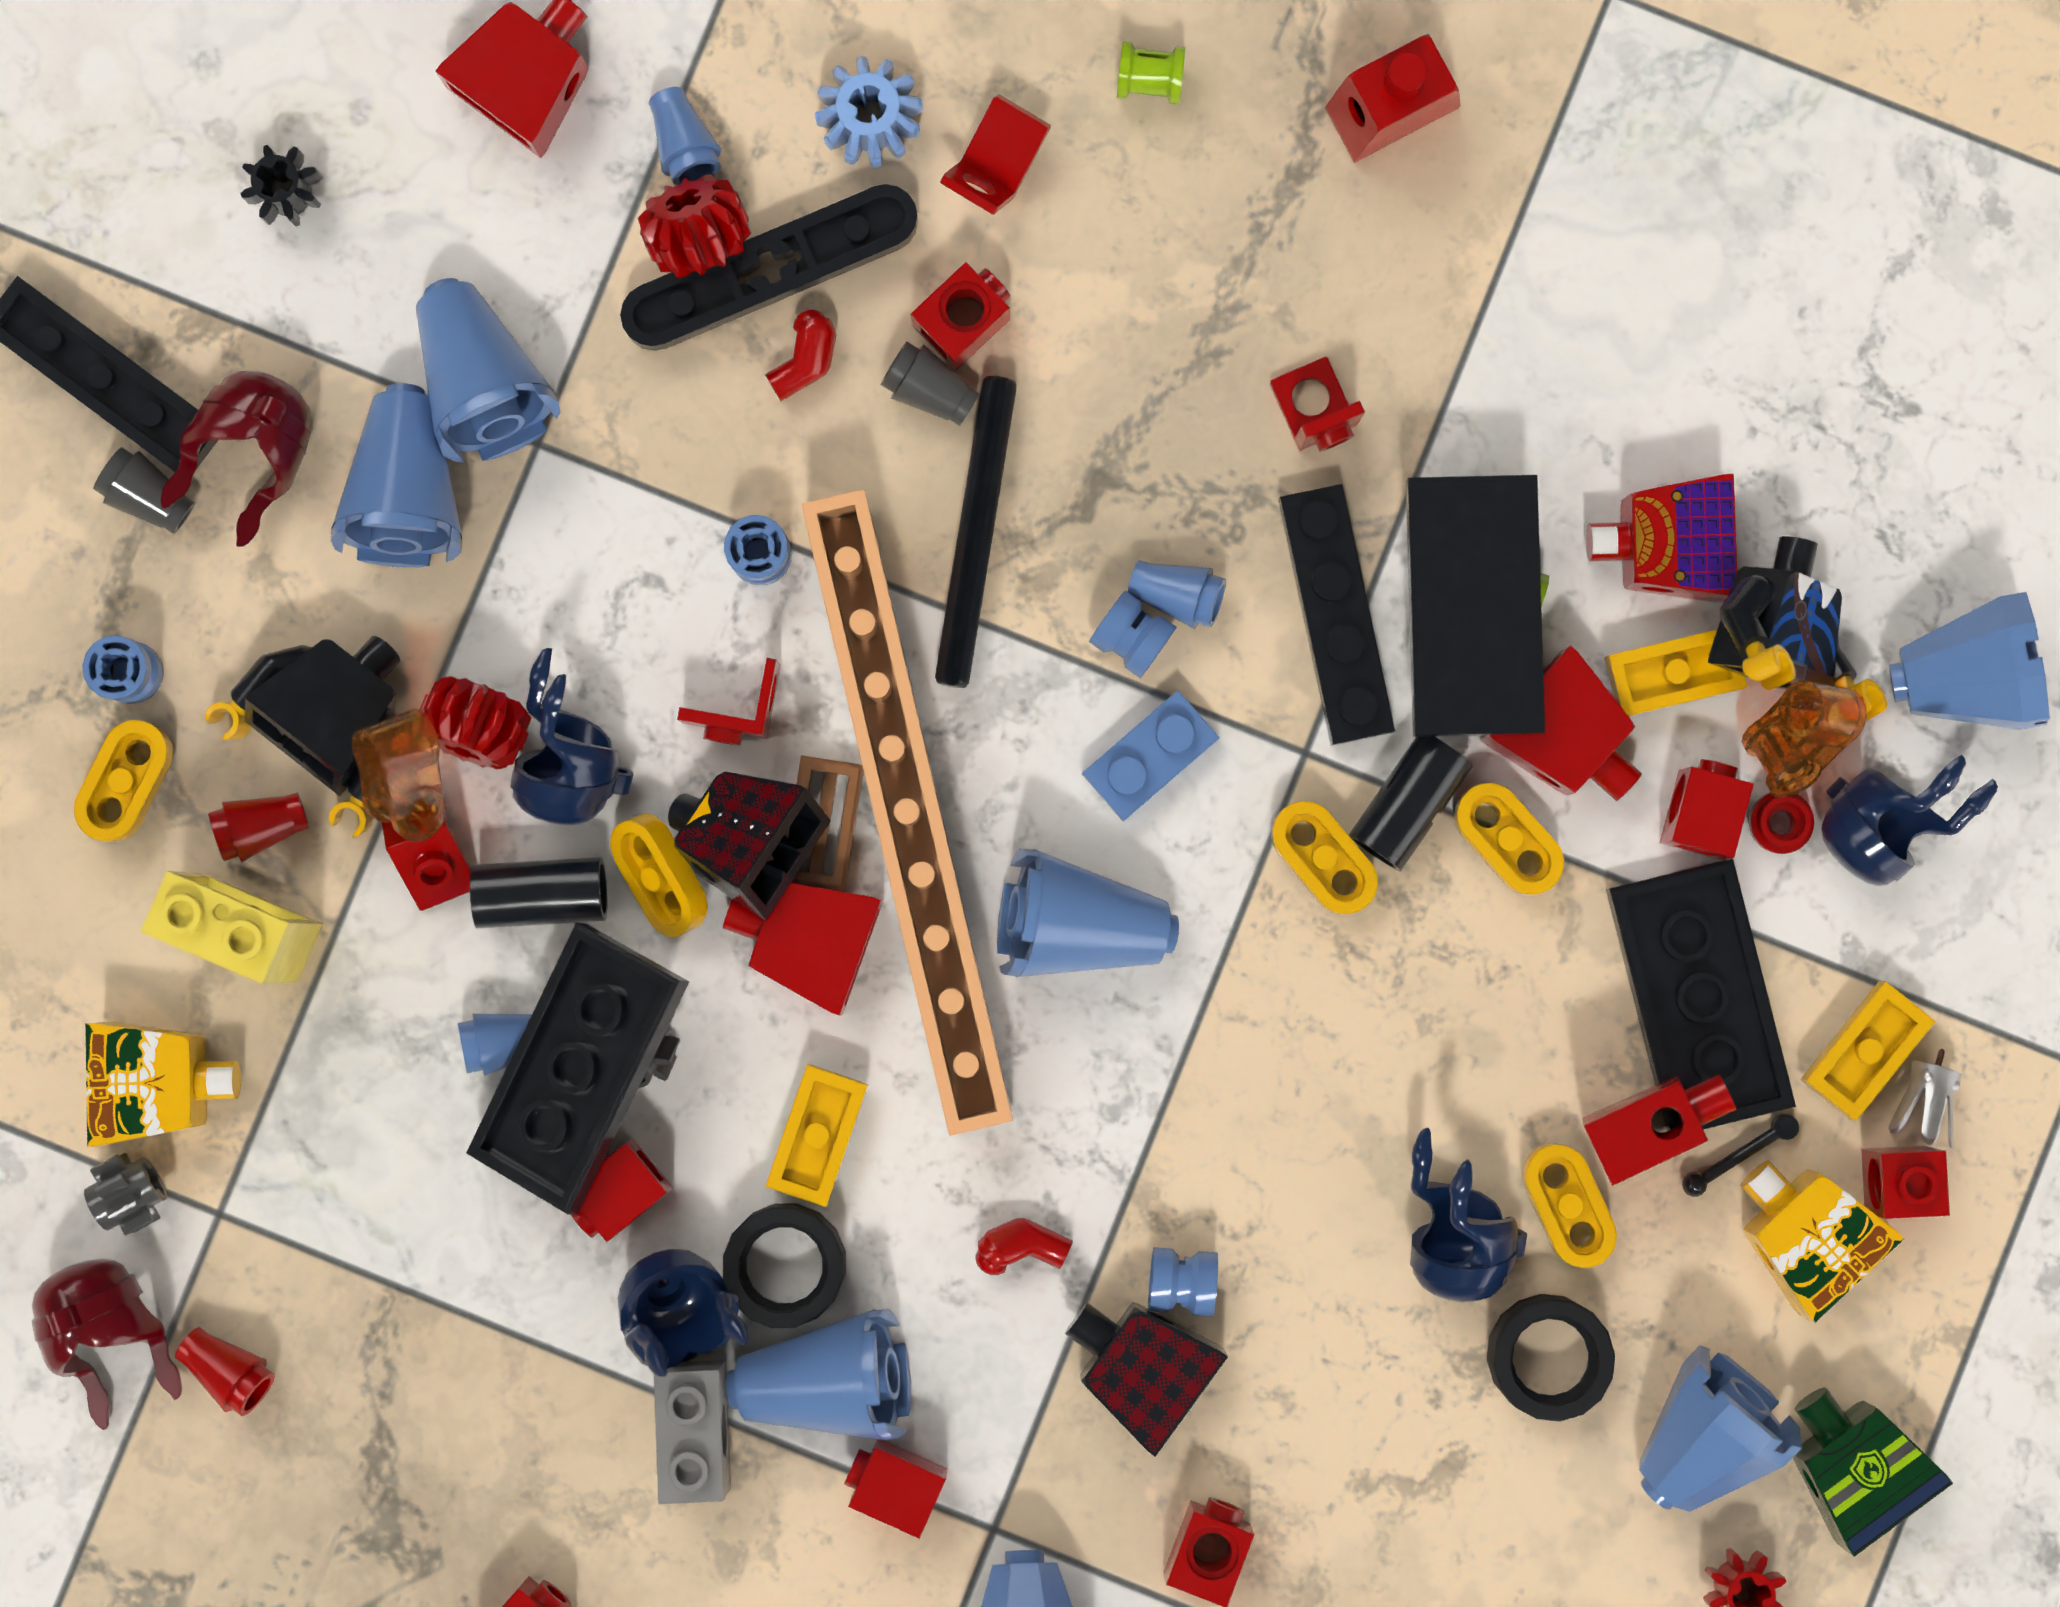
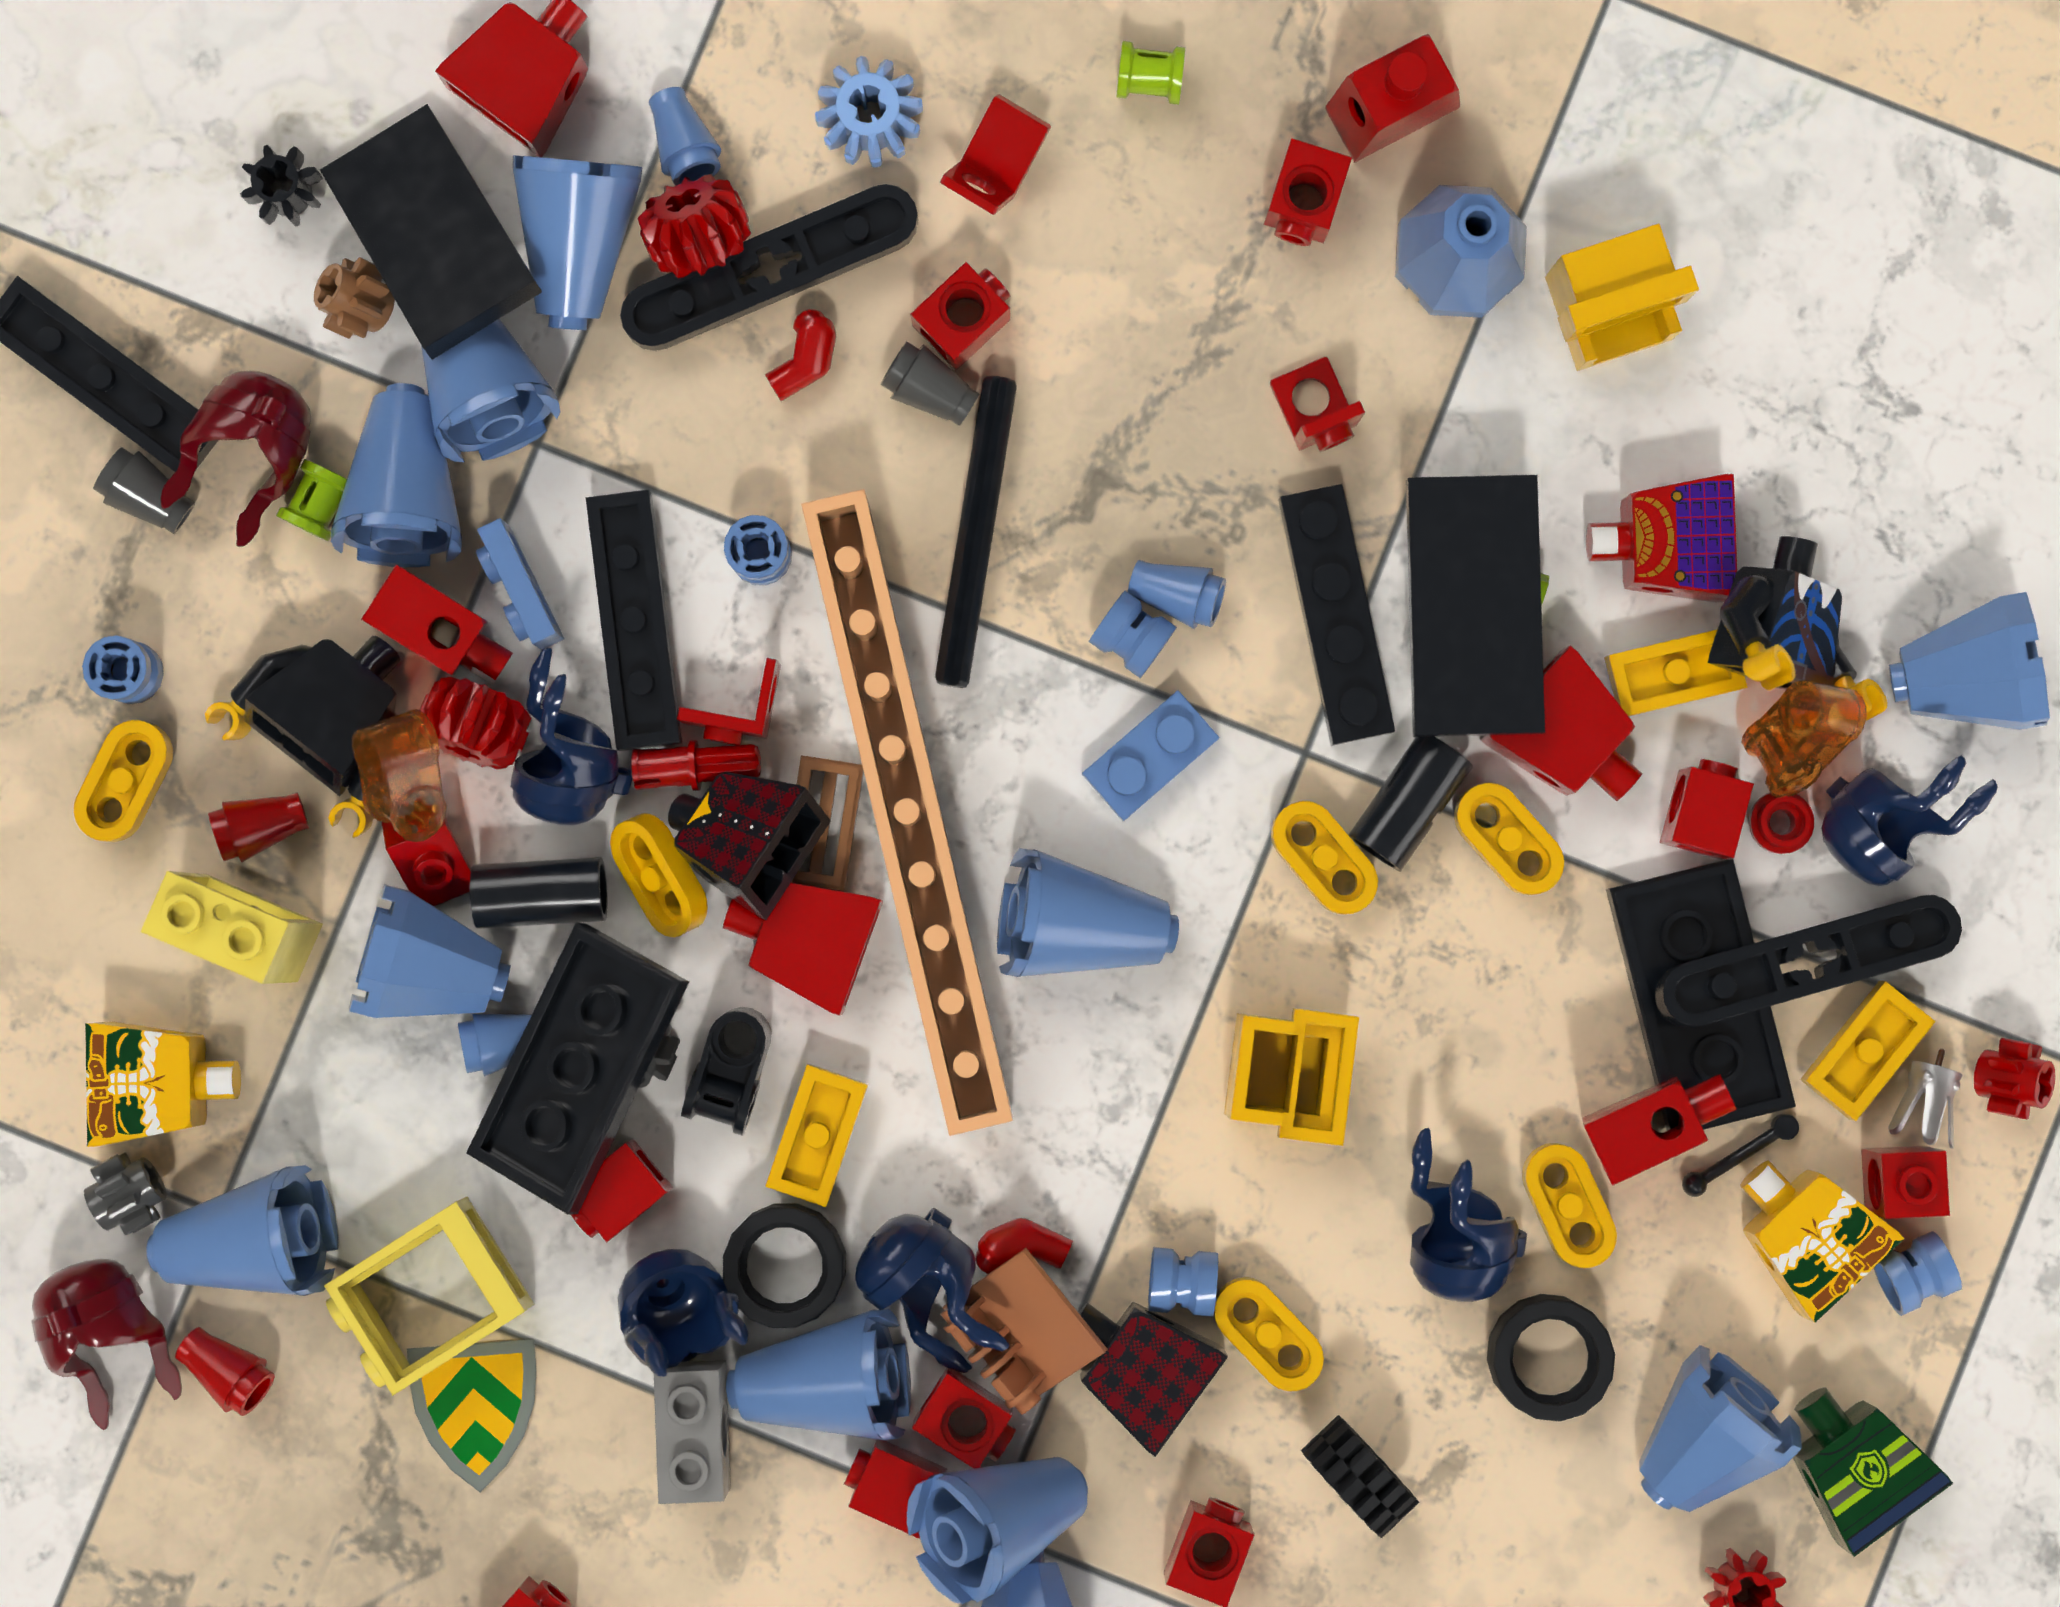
none -> medium blue cone [146,1165,338,1296]
none -> lime bush [276,459,347,542]
none -> medium nougat gear [314,257,395,339]
none -> black tile [320,104,542,360]
none -> light yellow window [324,1197,535,1396]
none -> medium blue cone [349,884,511,1018]
none -> red torso [361,564,513,685]
none -> sticker [407,1339,536,1493]
none -> medium blue plate [476,518,565,650]
none -> medium blue cone [513,155,642,330]
none -> black plate [585,490,682,751]
none -> red axle [631,740,761,791]
none -> black piece [681,1007,772,1136]
none -> dark blue hair [855,1208,1009,1373]
none -> medium blue cone [906,1457,1088,1604]
none -> red brick [912,1368,1016,1469]
none -> nougat hinge [940,1248,1108,1415]
none -> yellow plate [1214,1277,1324,1391]
none -> yellow plate [1224,1008,1359,1146]
none -> red brick [1264,138,1352,246]
none -> black tyre [1301,1415,1419,1538]
none -> medium blue cone [1395,185,1527,318]
none -> yellow plate [1545,223,1699,371]
none -> black piece [1655,895,1962,1028]
none -> medium blue wheel [1874,1231,1962,1316]
none -> red gear [1974,1038,2055,1120]

